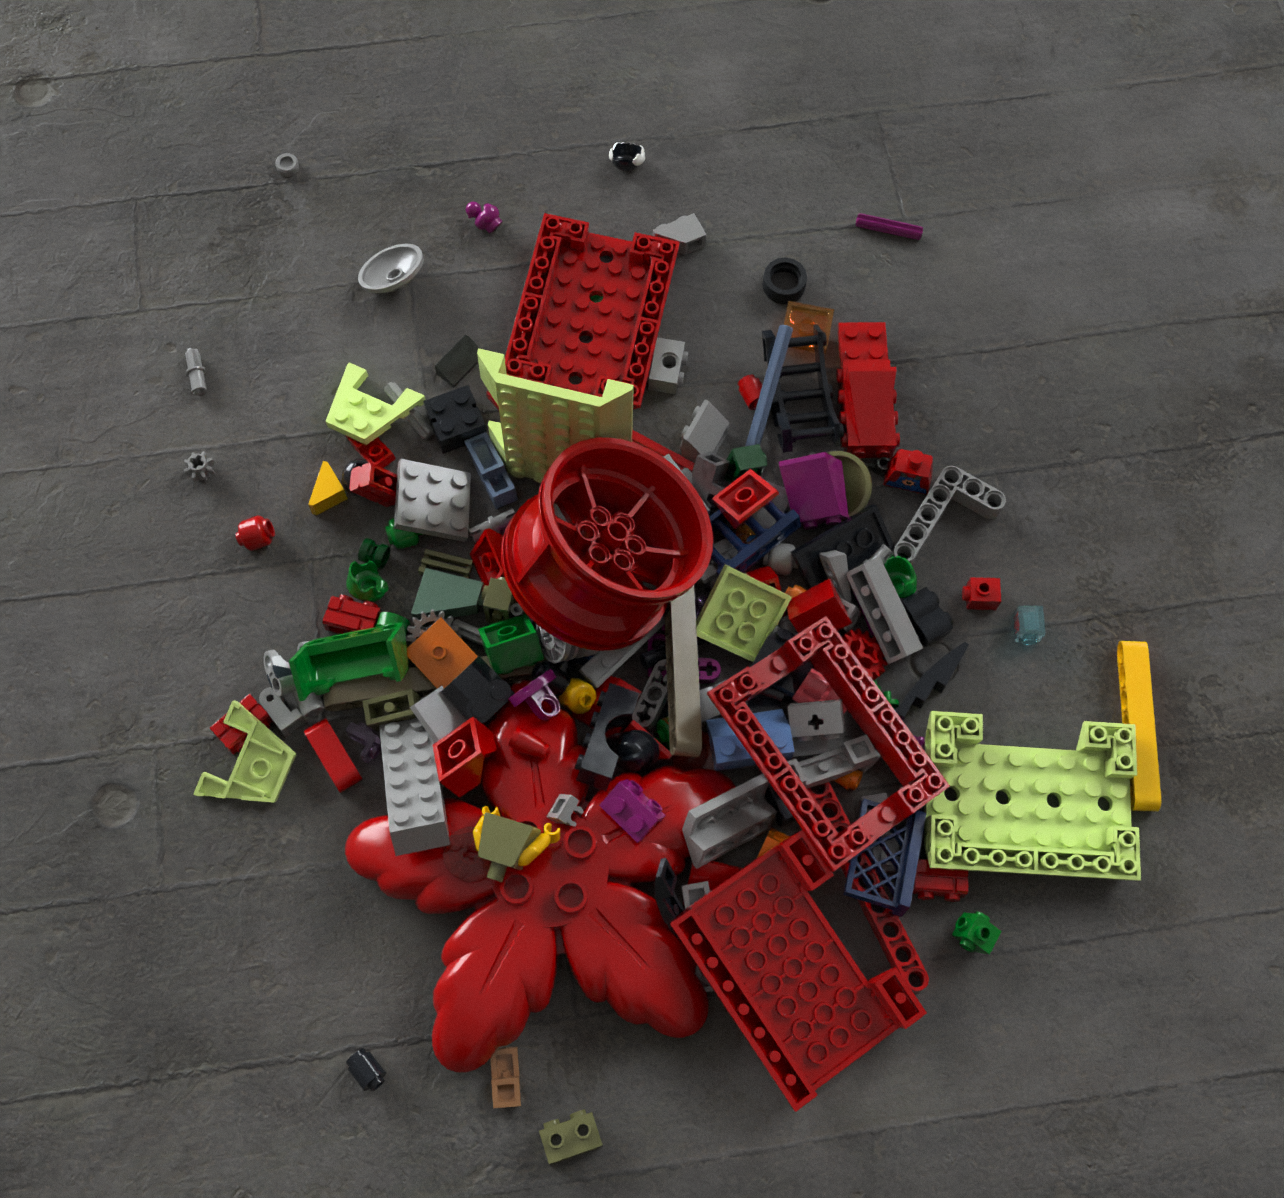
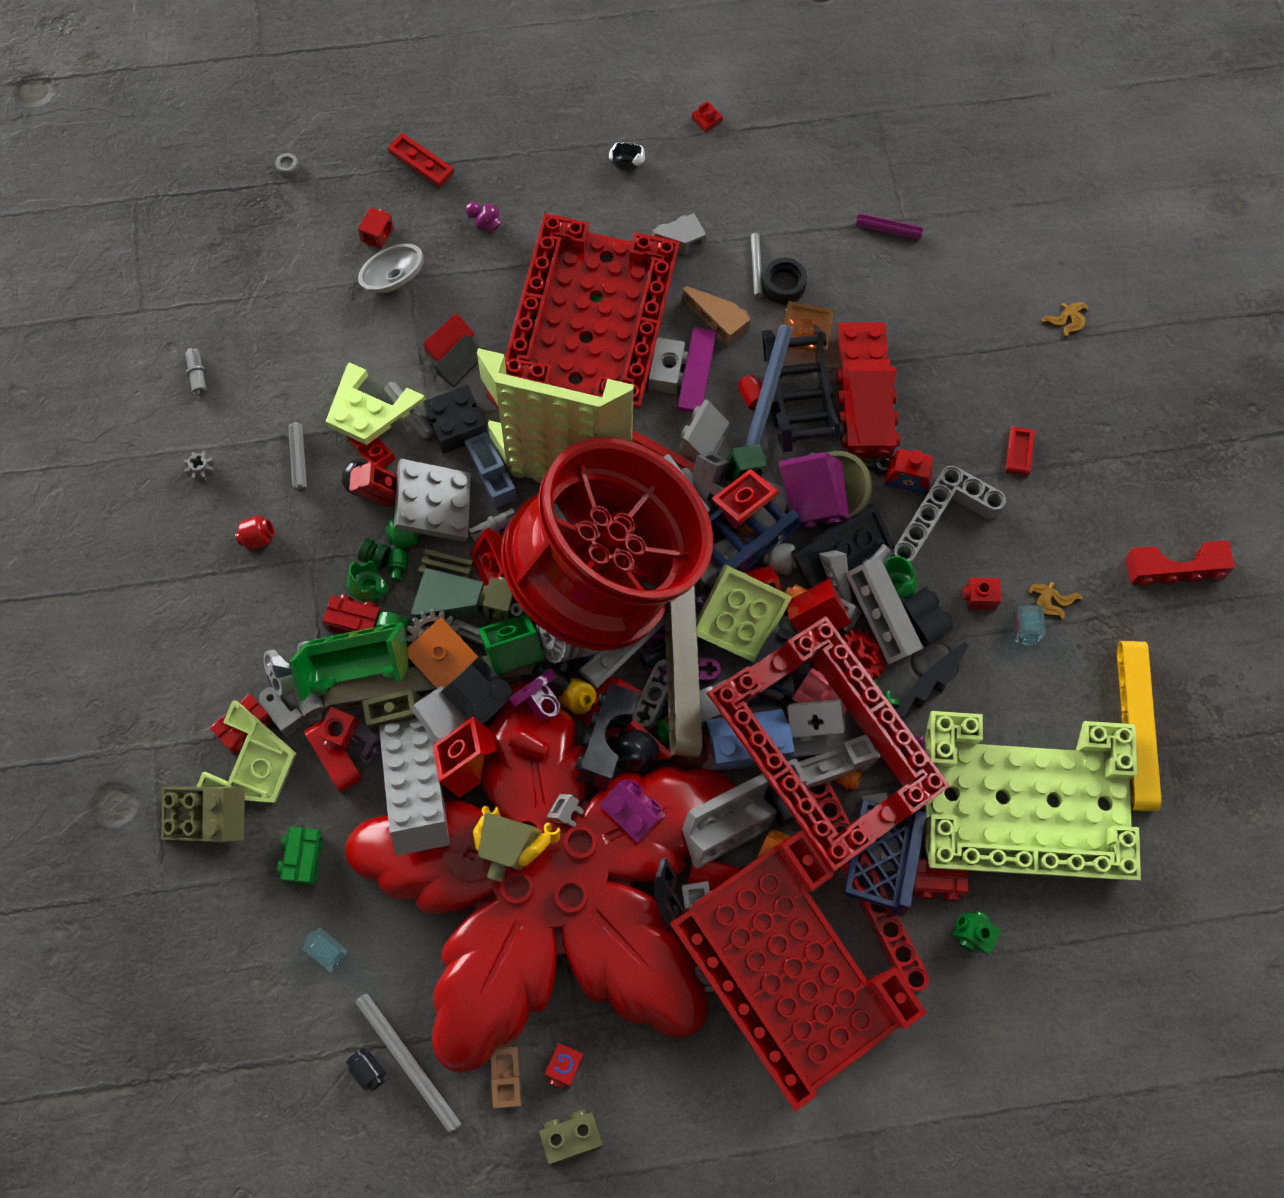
yellow slope [308,461,347,515] -> none
none -> olive slope [161,787,245,842]
none -> green brick [277,827,324,887]
none -> light grey axle [288,422,307,491]
none -> clear light blue brick [302,927,348,972]
none -> red brick [317,707,359,750]
none -> light grey axle [356,994,461,1133]
none -> red brick [358,207,394,249]
none -> red plate [387,133,454,188]
none -> green cylinder [387,548,408,582]
none -> red slope [424,313,474,362]
none -> red brick [545,1043,584,1090]
none -> magenta slope [678,327,717,413]
none -> medium nougat slope [682,286,751,347]
none -> red tile [691,101,723,133]
none -> light grey bar [751,233,763,298]
none -> red tile [1005,426,1035,476]
none -> pearl gold piece [1028,582,1082,620]
none -> pearl gold piece [1041,302,1088,338]
none -> red arch [1125,540,1235,586]

